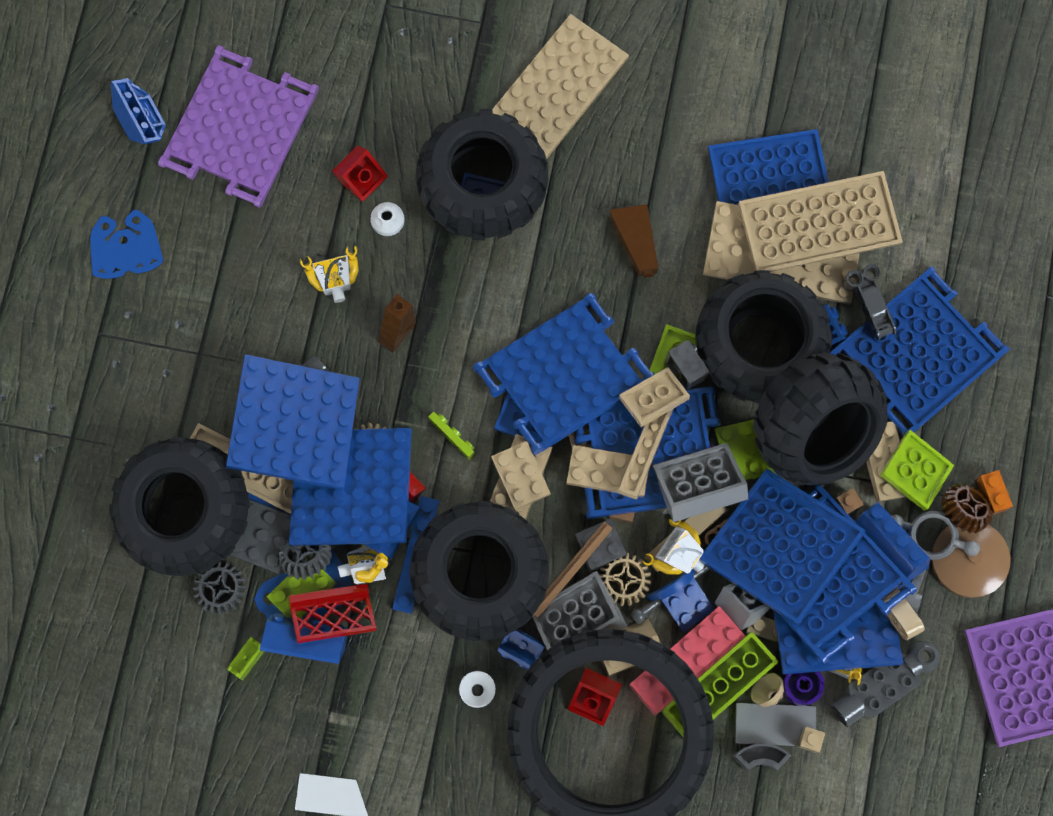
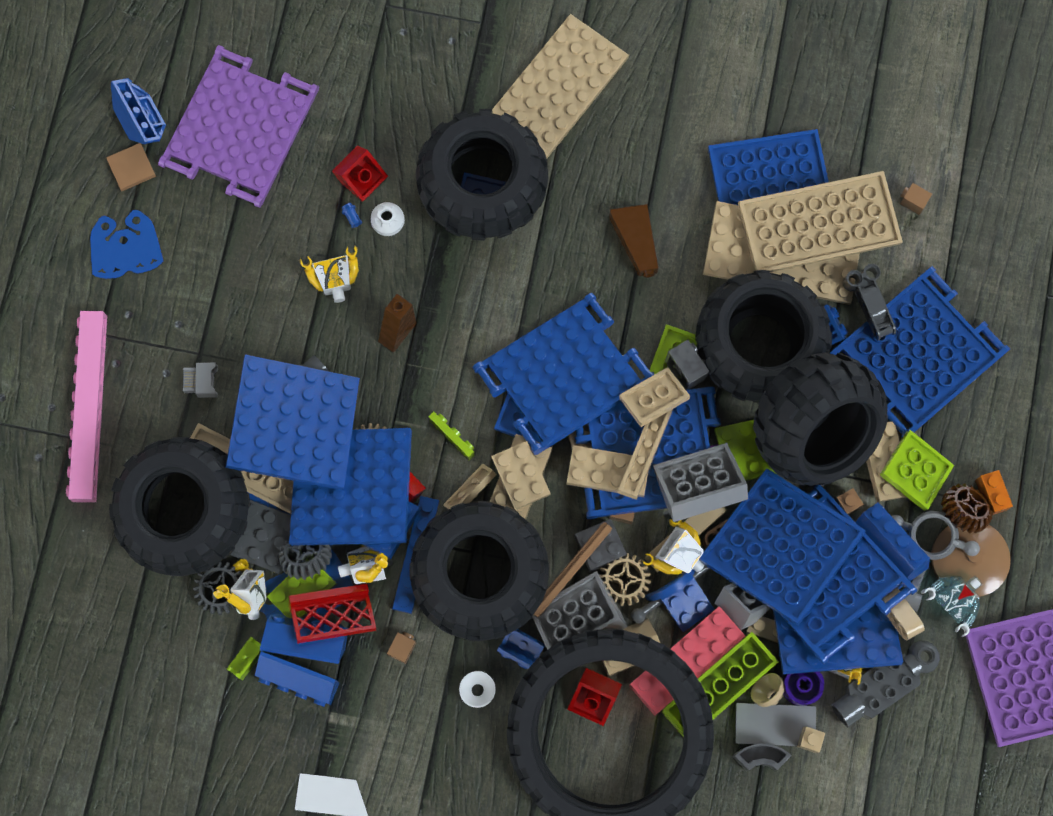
none -> bright pink brick [66,311,107,502]
none -> medium nougat tile [106,143,156,191]
none -> light grey piece [183,362,218,398]
none -> torso [213,559,266,620]
none -> blue slope [255,651,339,707]
none -> blue pin [342,203,362,228]
none -> medium nougat brick [387,632,416,664]
none -> tan plate [443,464,497,510]
none -> medium nougat brick [900,183,932,215]
none -> clear light blue torso [921,576,983,637]

